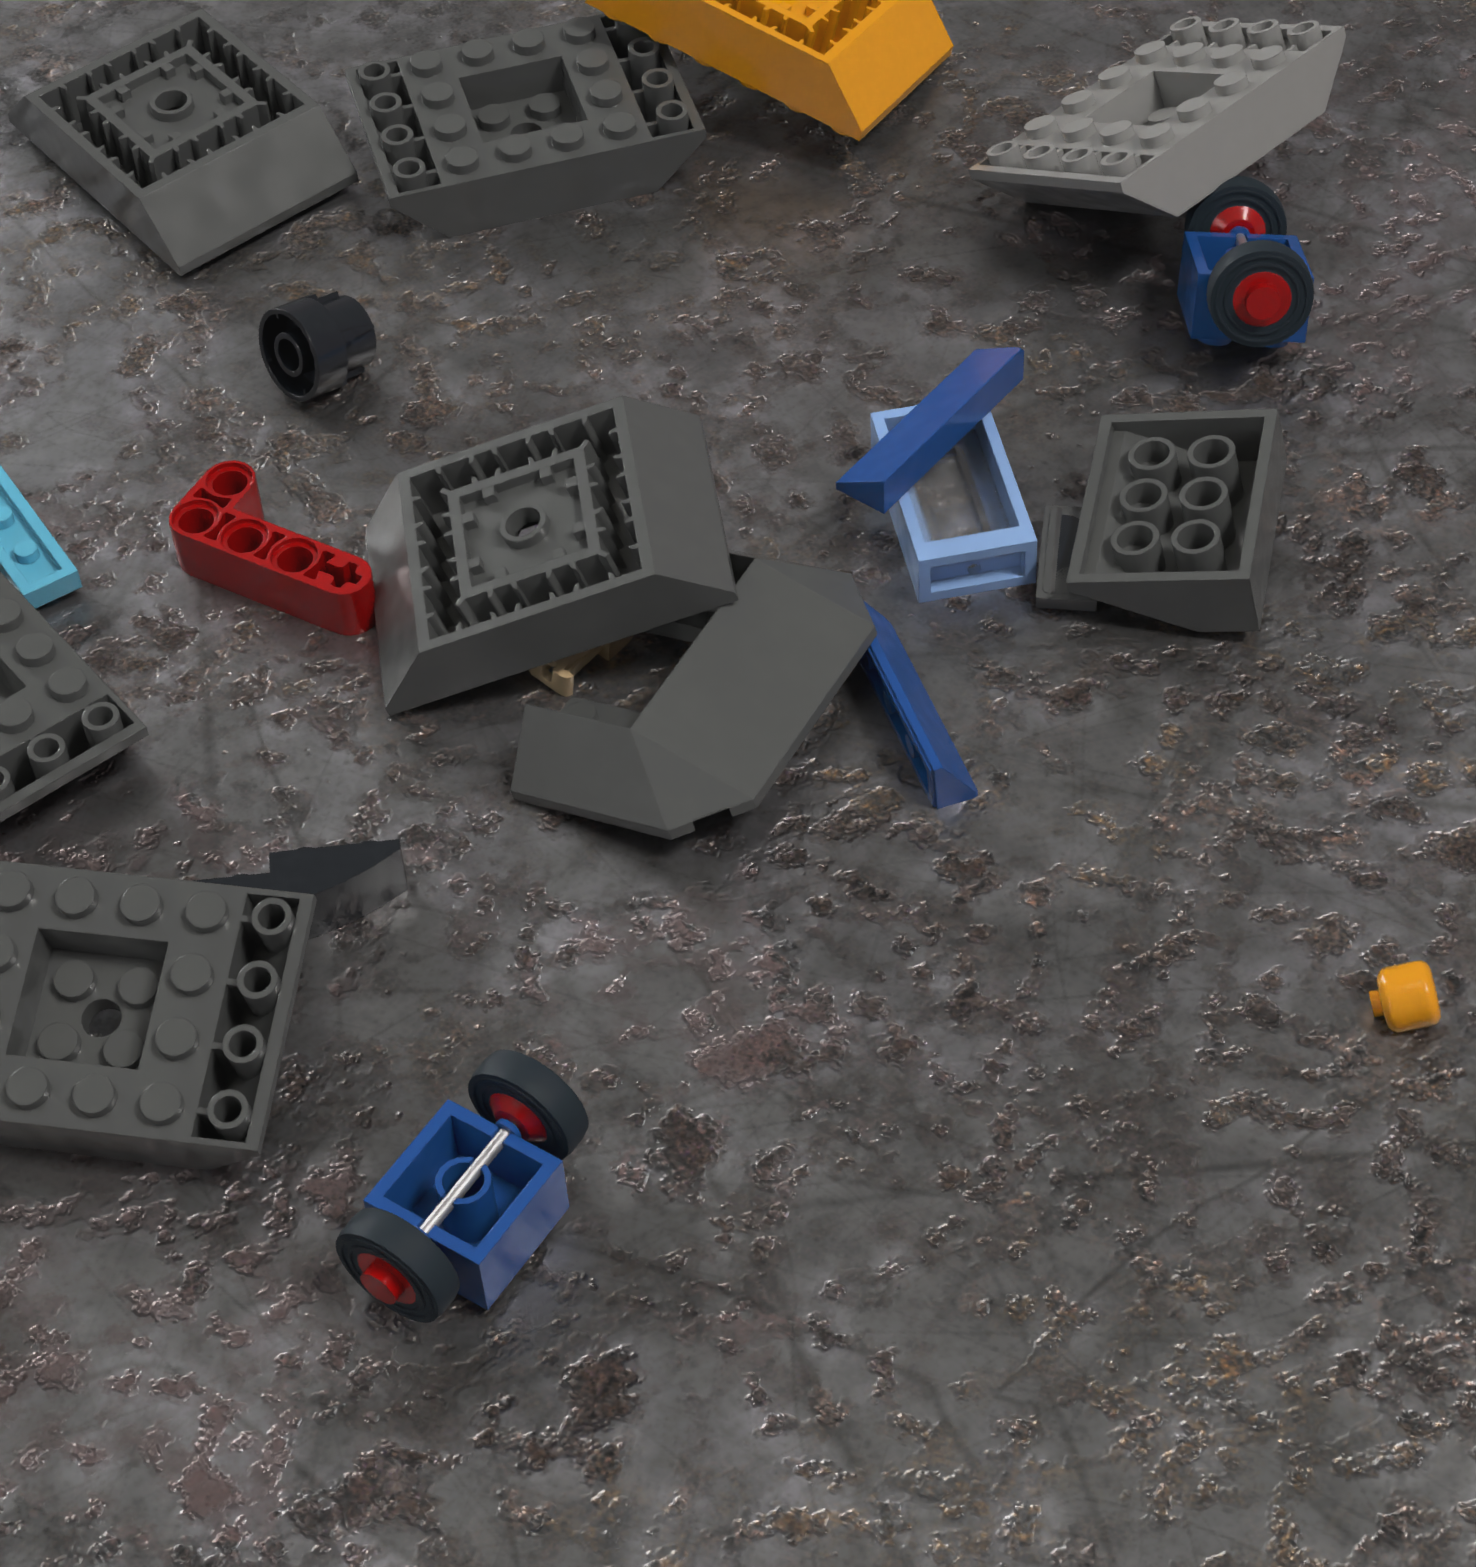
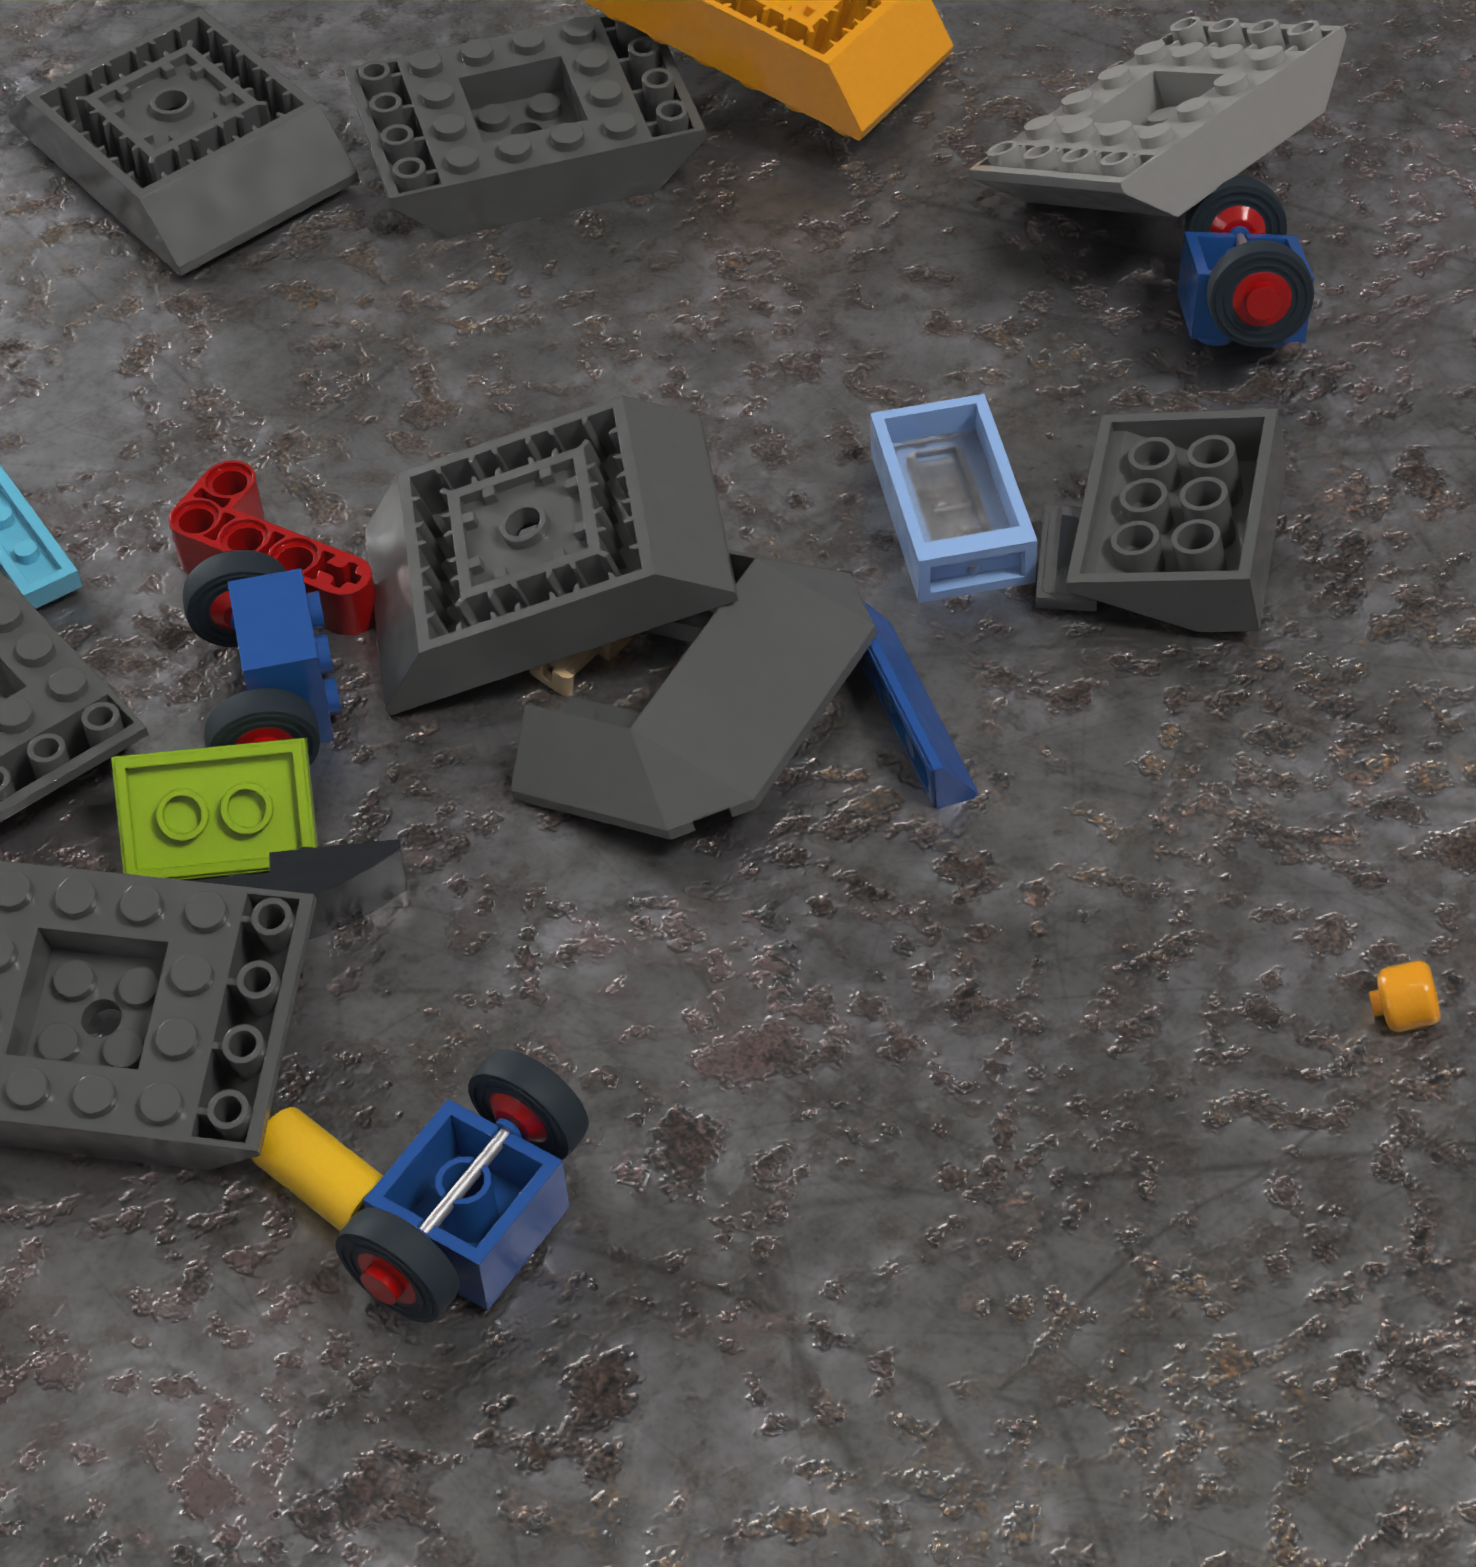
black piece [259,291,376,402] -> none
blue slope [836,347,1024,514] -> none
none -> lime tile [111,737,318,880]
none -> brick [183,550,342,765]
none -> yellow pin [252,1107,384,1232]

